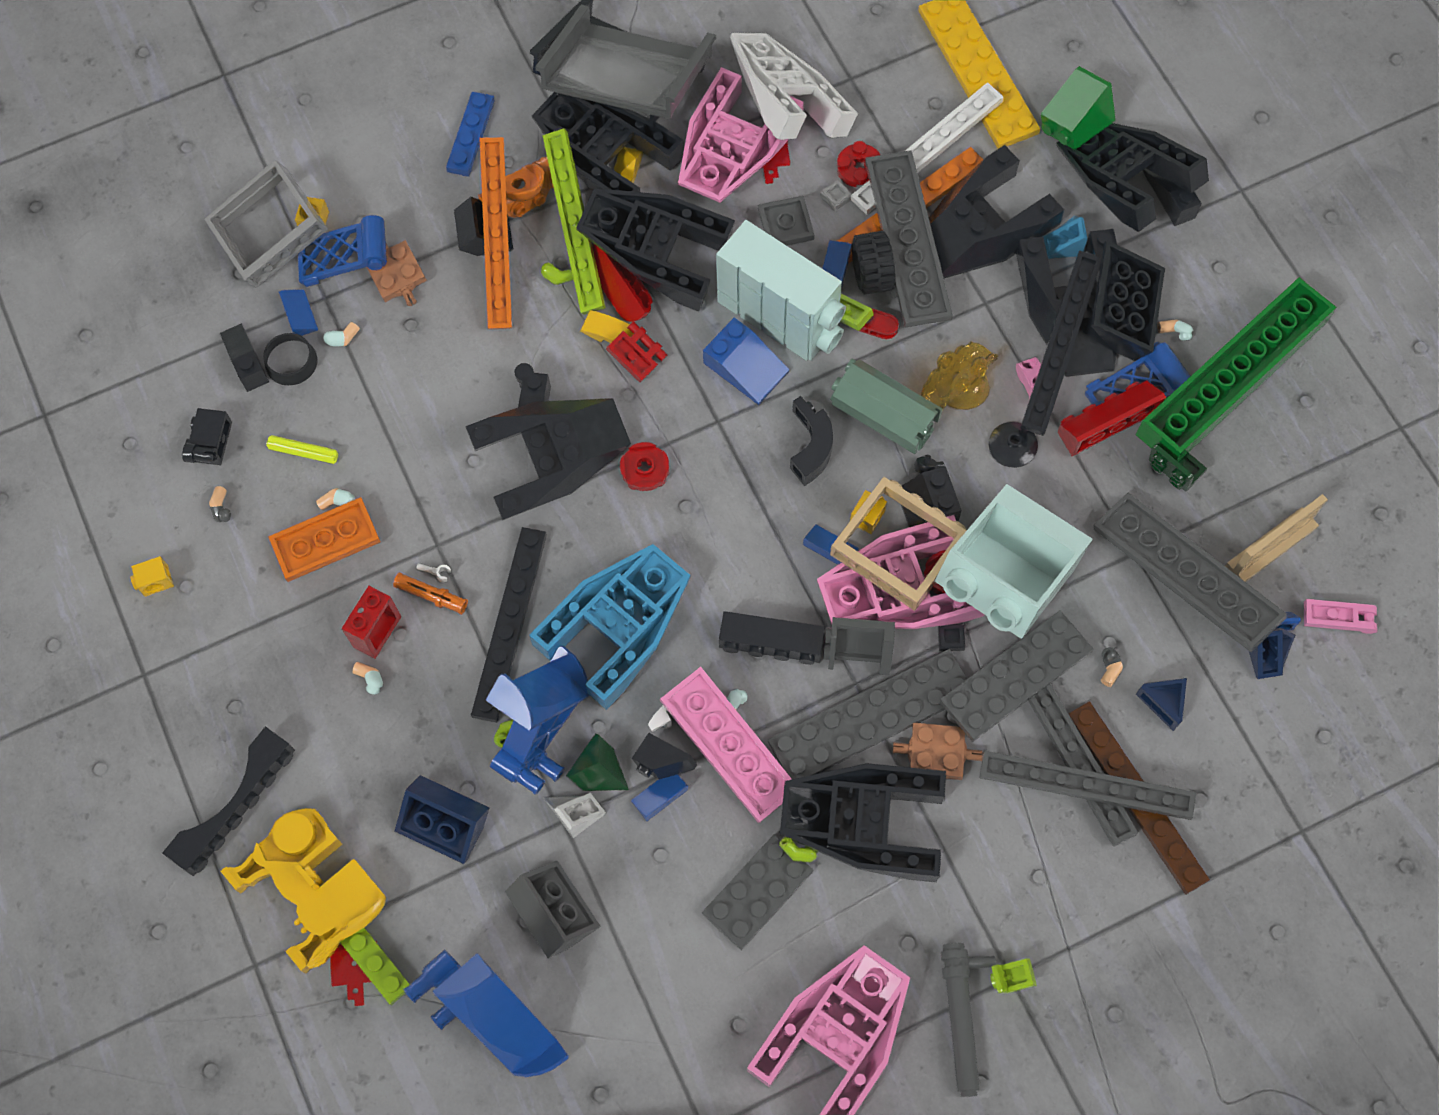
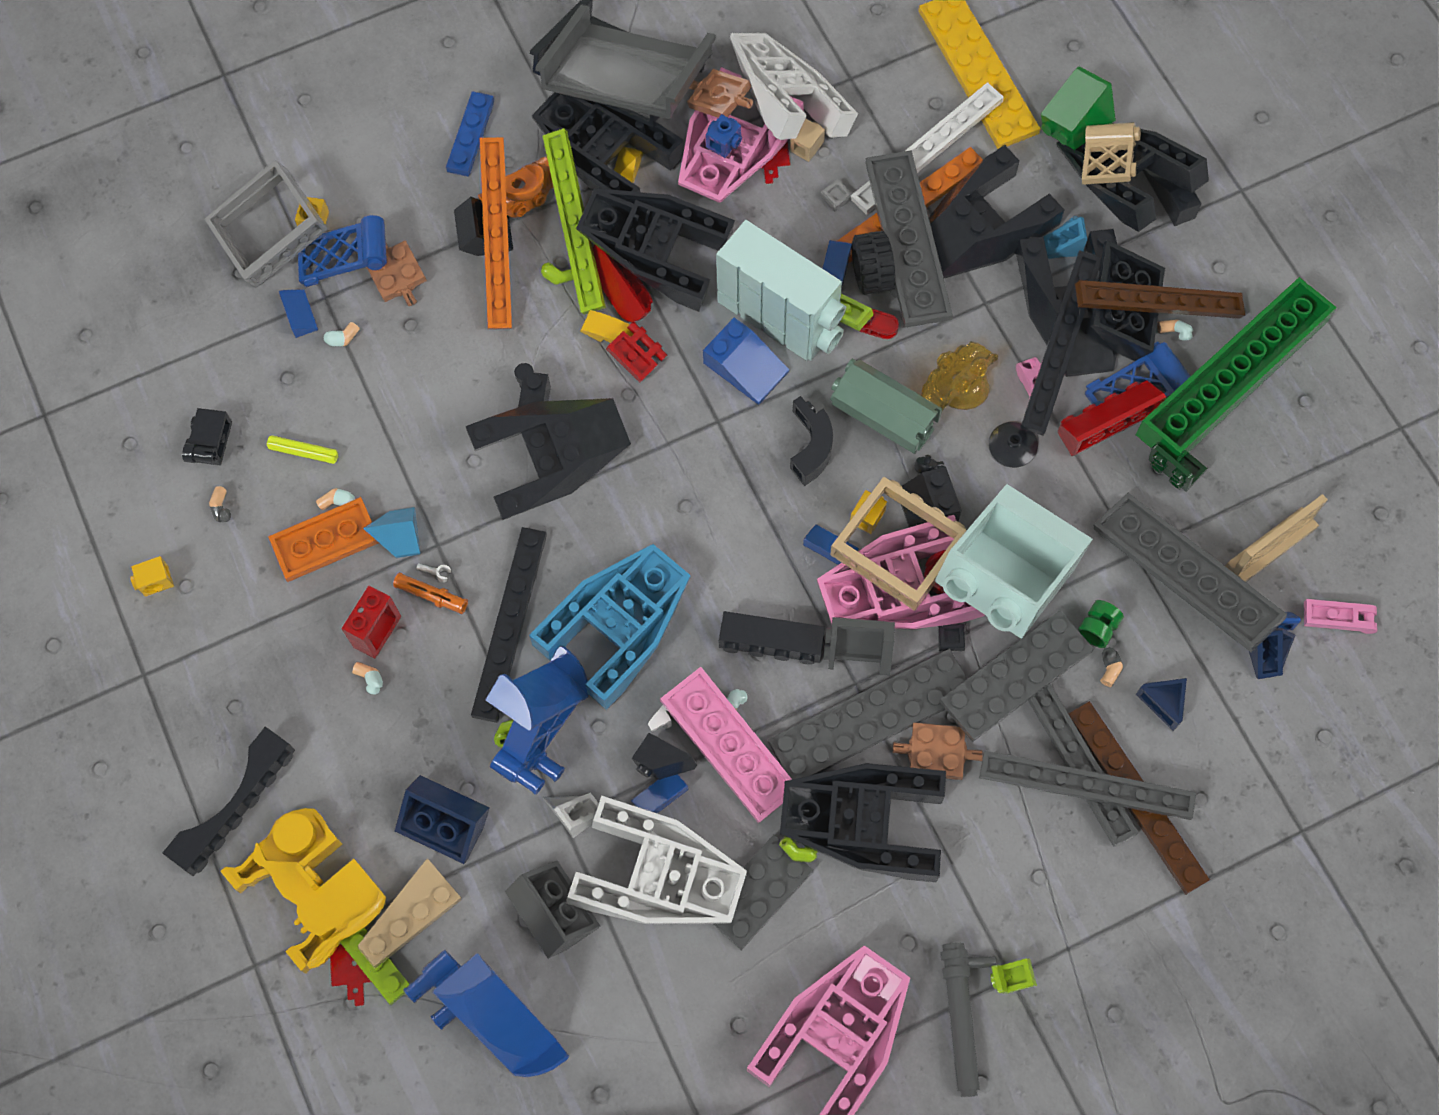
black slope [220,323,269,392] -> none
black tyre [263,333,317,386] -> none
dark green slope [566,733,629,791] -> none
red plate [620,442,670,491] -> none
dark grey plate [758,195,815,246] -> none
red plate [837,141,881,187] -> none
none -> tan wing [358,858,461,969]
none -> dark azure slope [363,507,420,558]
none -> white wedge [566,796,747,924]
none -> nougat plate [687,69,753,118]
none -> blue brick [705,114,742,158]
none -> tan brick [790,119,825,162]
none -> reddish brown plate [1075,280,1246,319]
none -> green wheel [1078,600,1124,648]
none -> tan piece [1082,122,1141,184]

